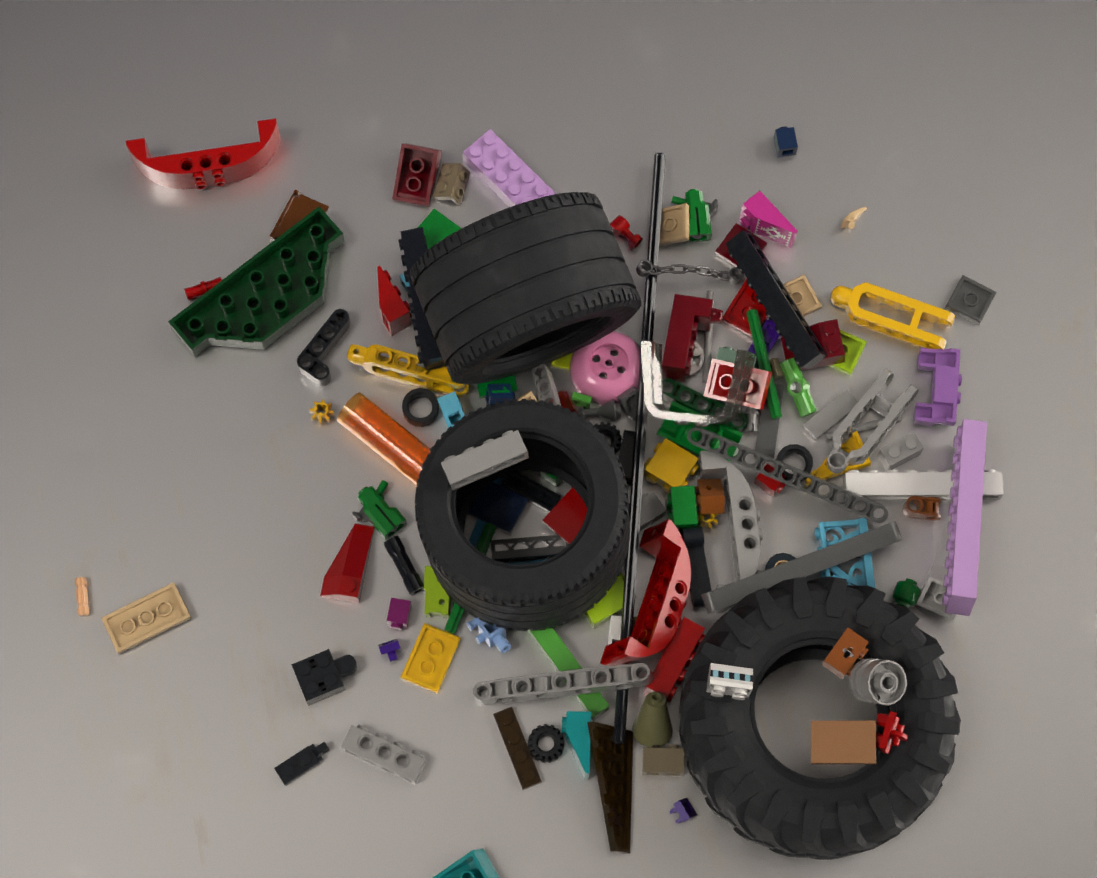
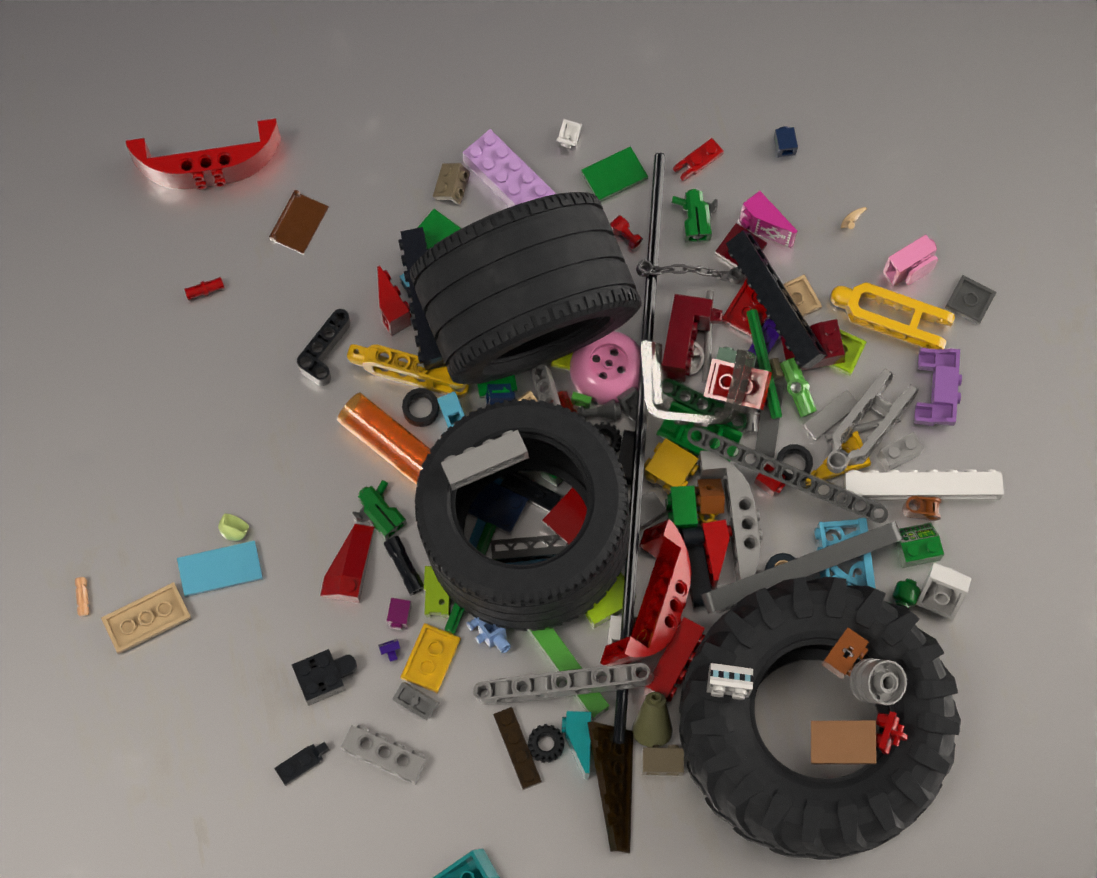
dark green brick [168,206,345,357] -> none
yellow gear [310,399,334,425] -> none
dark red slope [392,143,442,206] -> none
tan tile [659,203,689,247] -> none
tile [670,798,697,823] -> none
lavender brick [942,419,987,616] -> none
none -> medium azure tile [177,540,263,597]
none -> yellowish green hair [218,513,249,541]
none -> dark grey hinge [392,682,440,720]
none -> white bracket [556,119,582,148]
none -> green tile [581,146,648,202]
none -> red hinge [673,138,724,181]
none -> red slope [702,519,732,590]
none -> bright pink brick [883,235,938,286]
none -> green slope [895,522,944,568]

